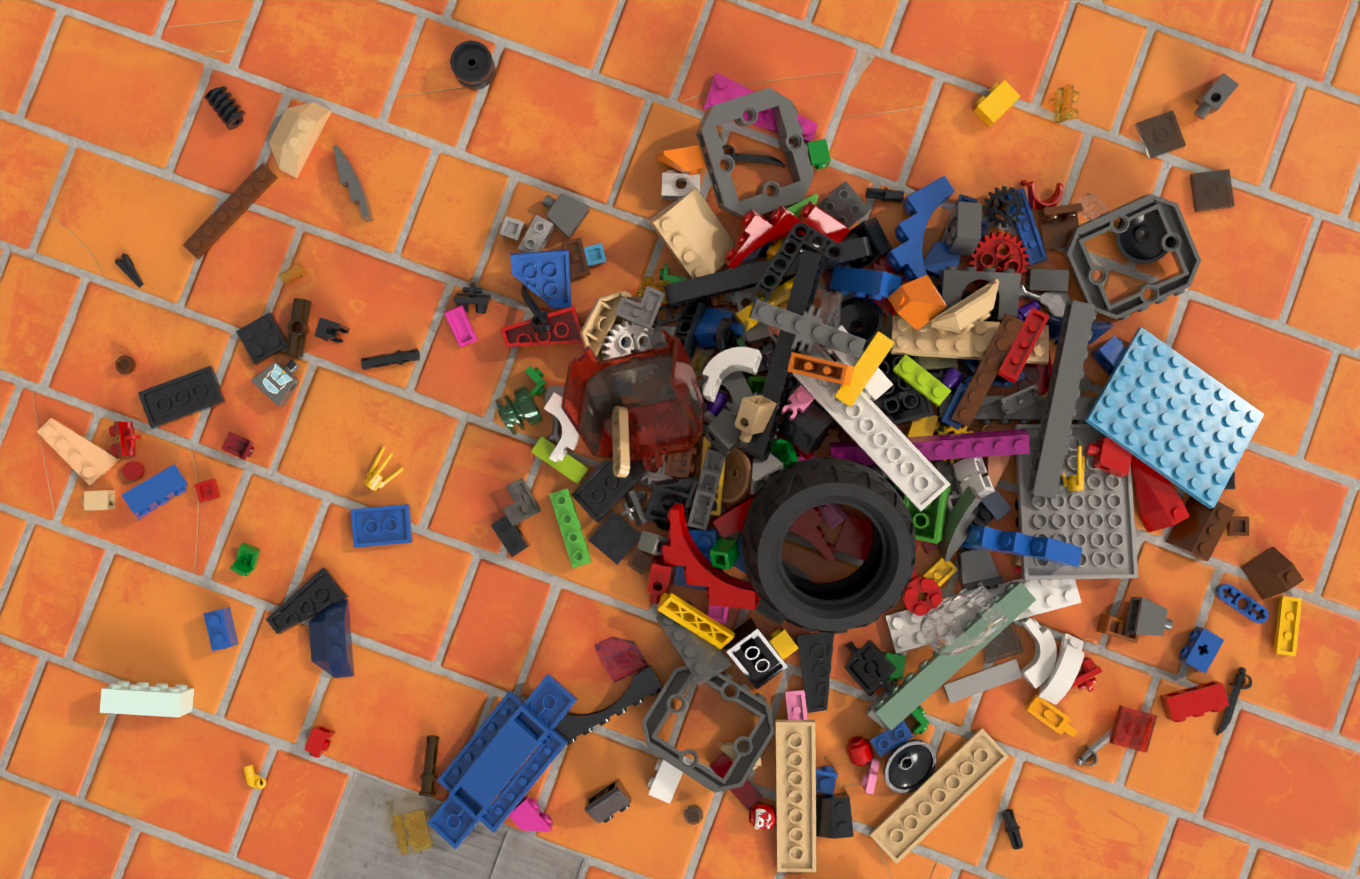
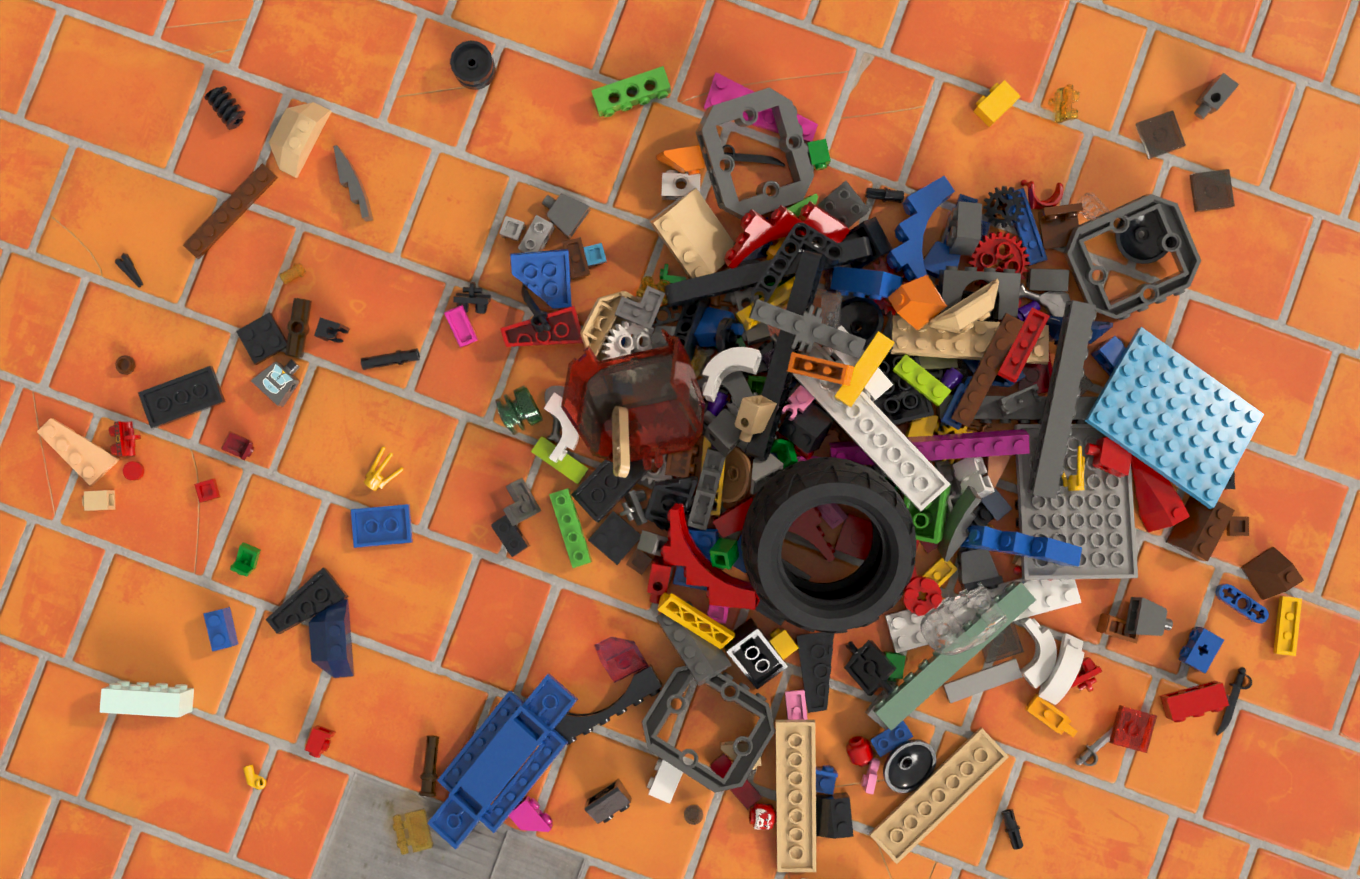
blue wedge [122,464,189,521] -> none
green bracket [525,366,547,397] -> none
green bracket [910,705,930,735] -> none
none -> bright green brick [591,66,671,117]

